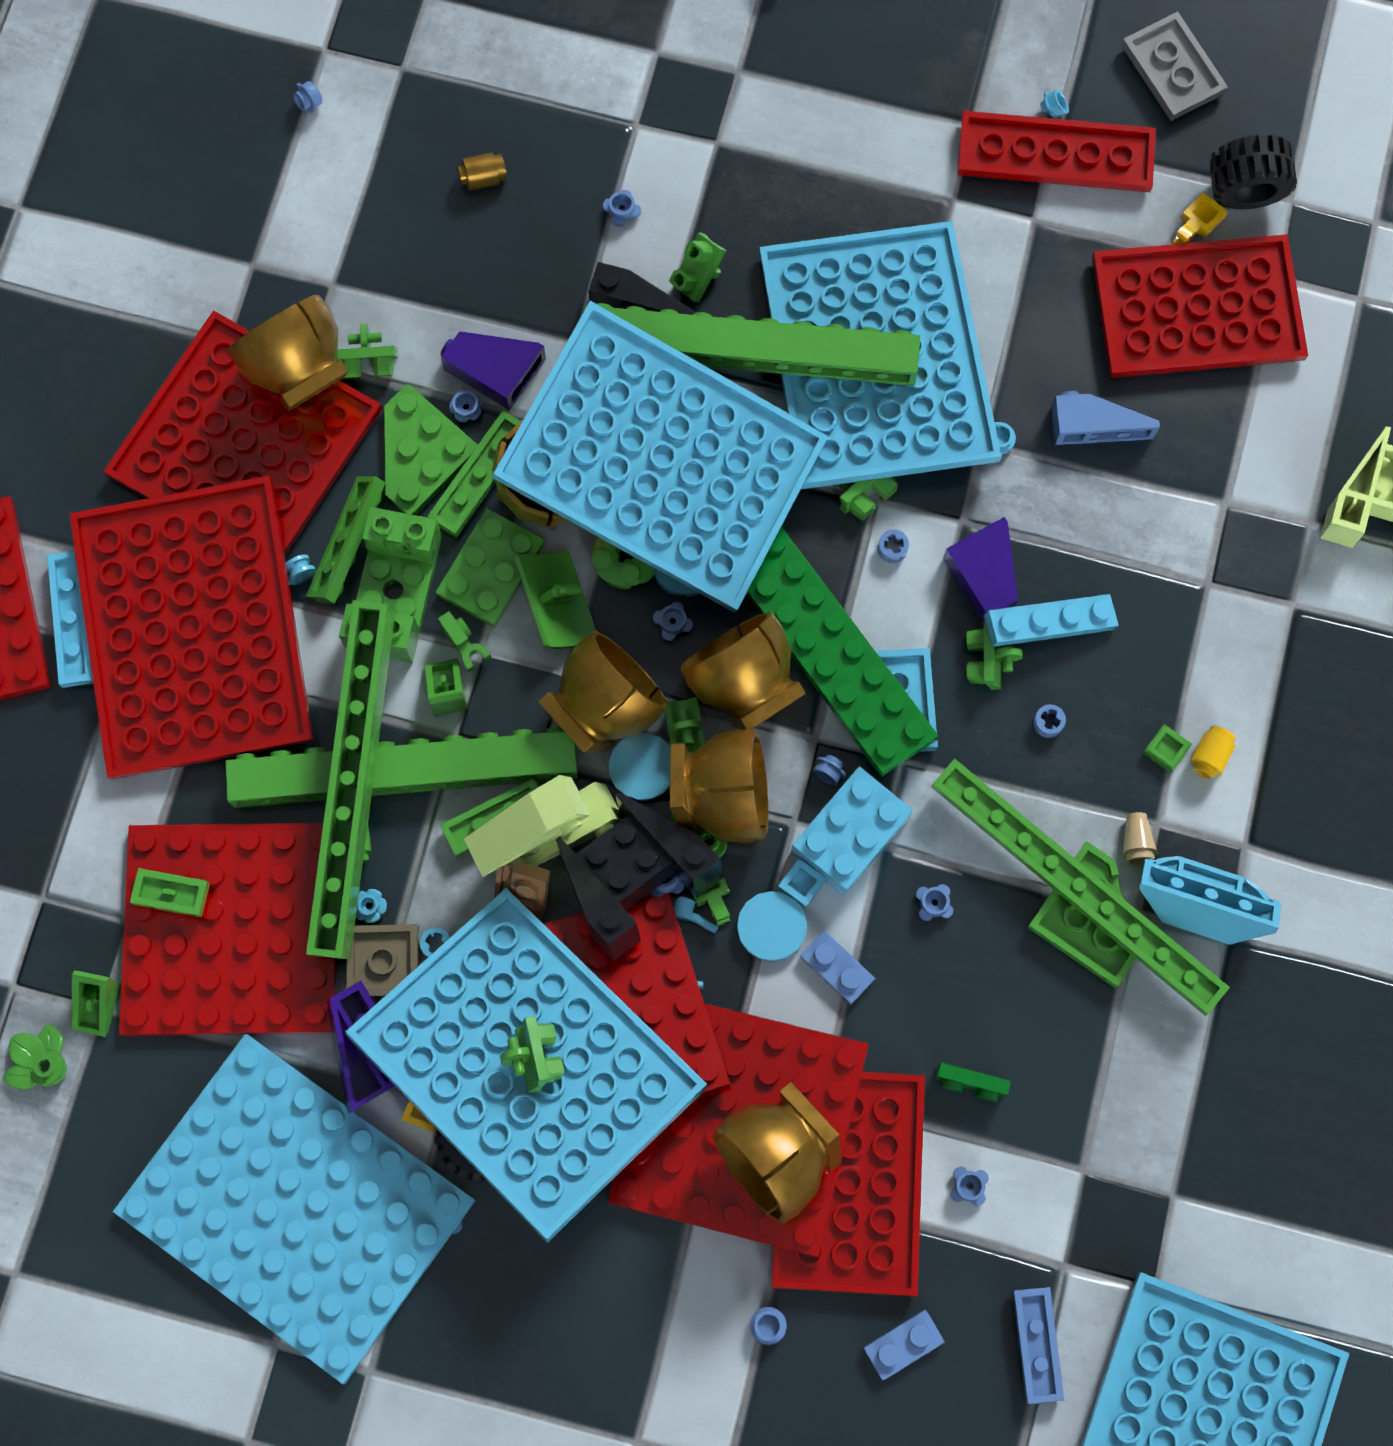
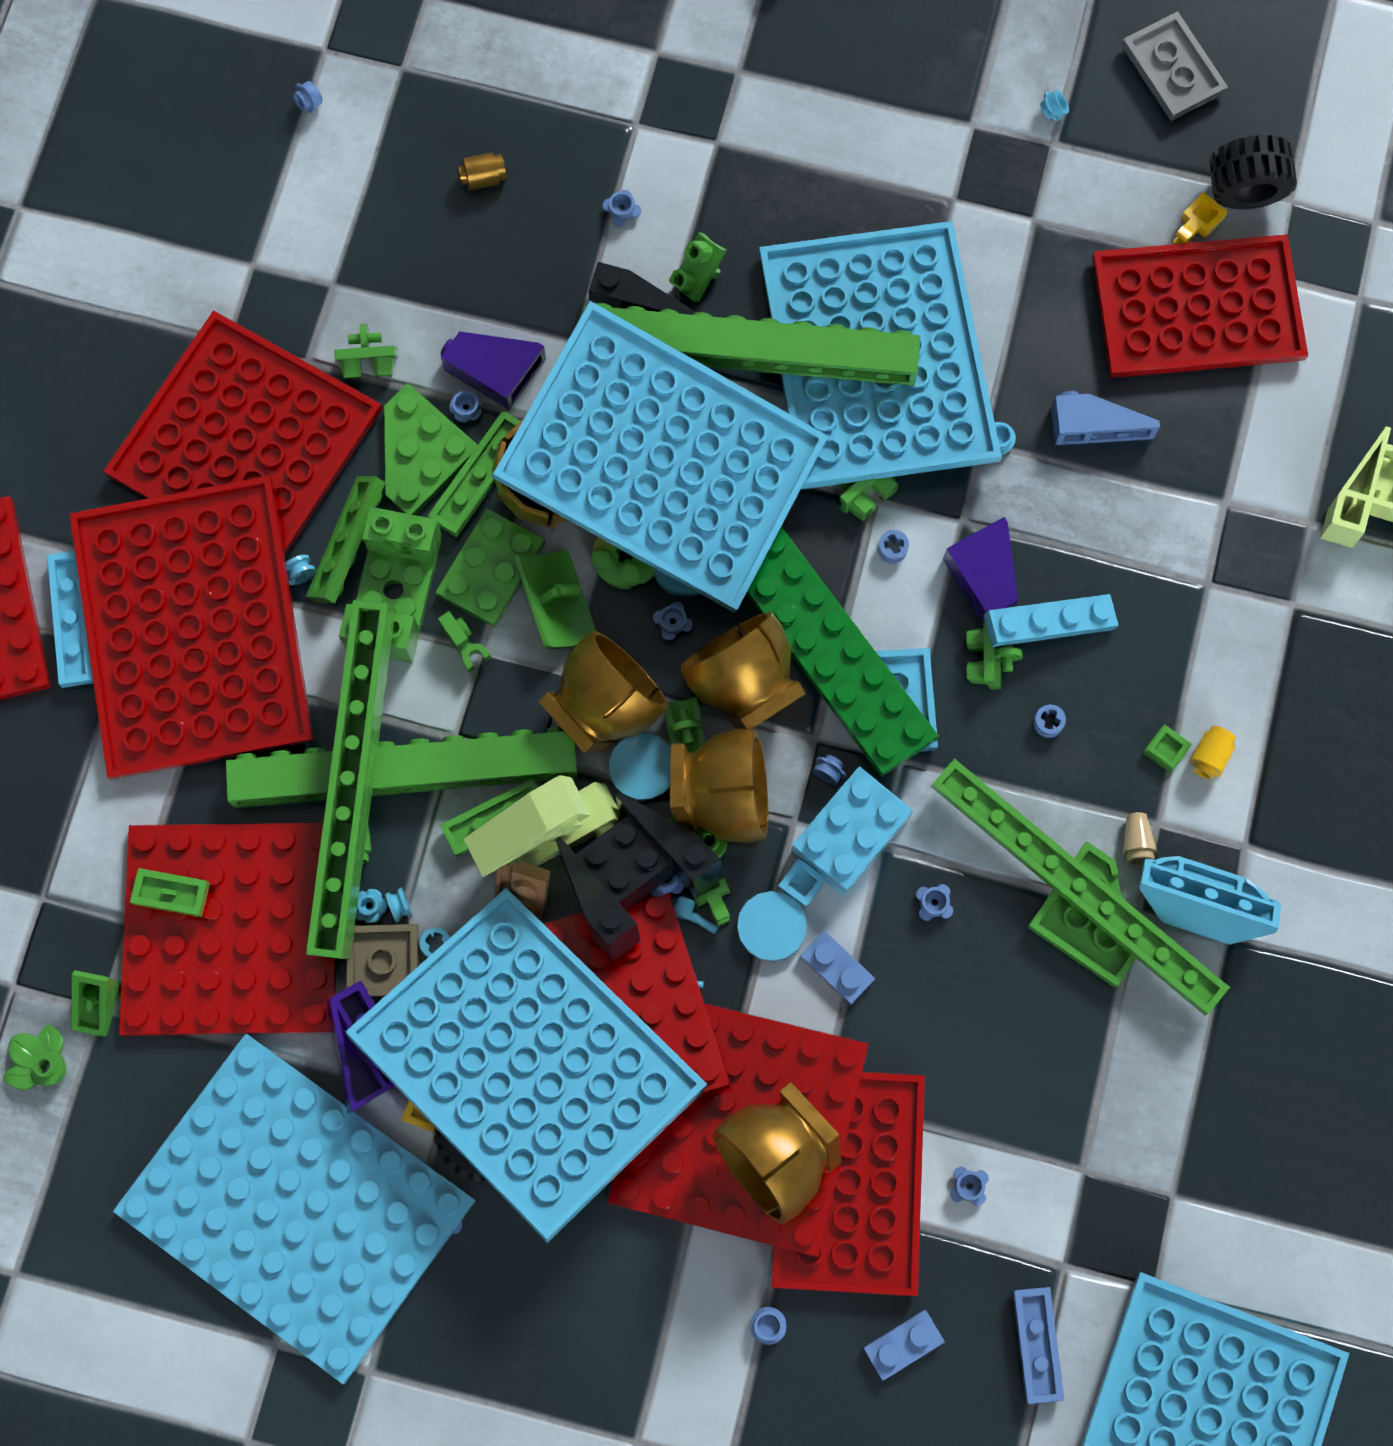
pearl gold plate [228,295,348,412] -> none
bright green slope [425,658,468,716] -> none
bright green hips [500,1016,565,1093] -> none
green plate [934,1062,1011,1102] -> none
red plate [957,110,1156,193] -> none
none -> medium azure bush [385,887,413,923]

